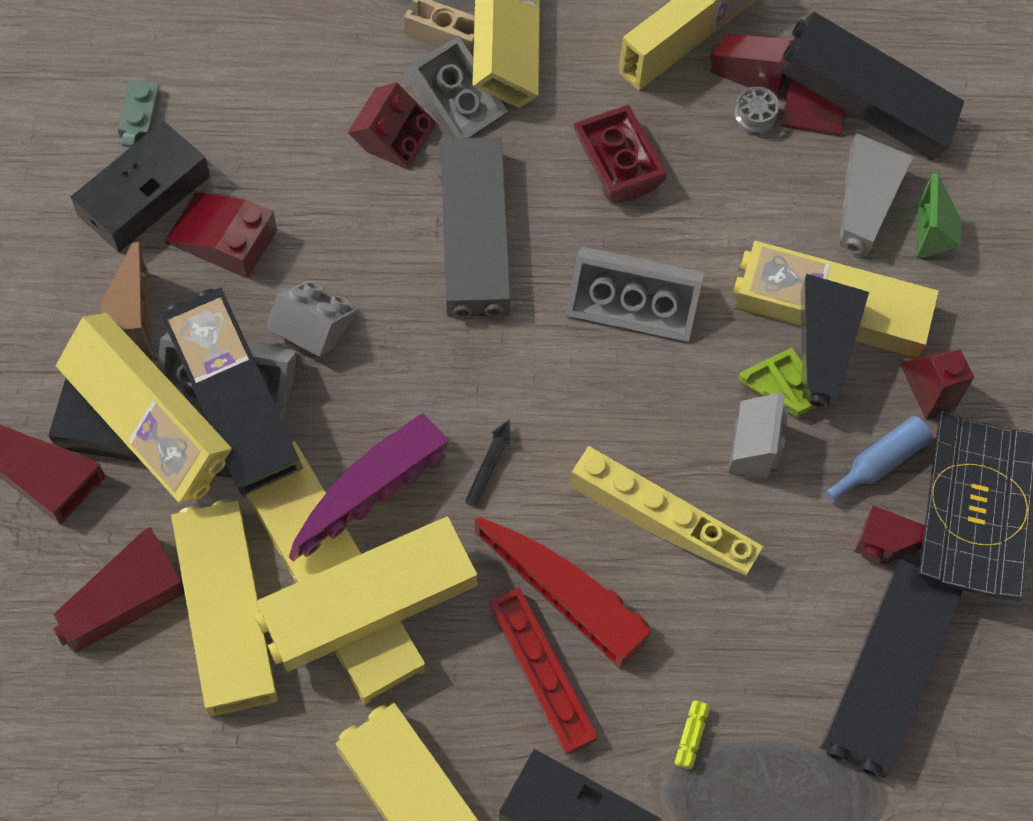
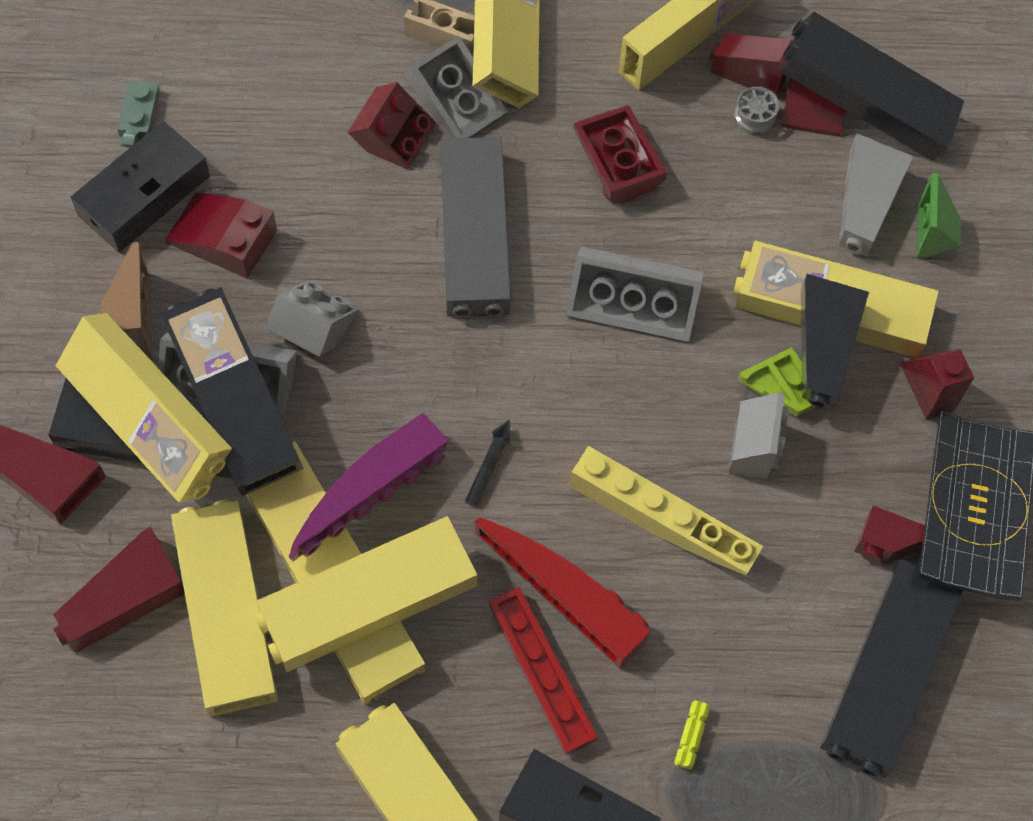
medium blue piece [825,416,933,502] -> none

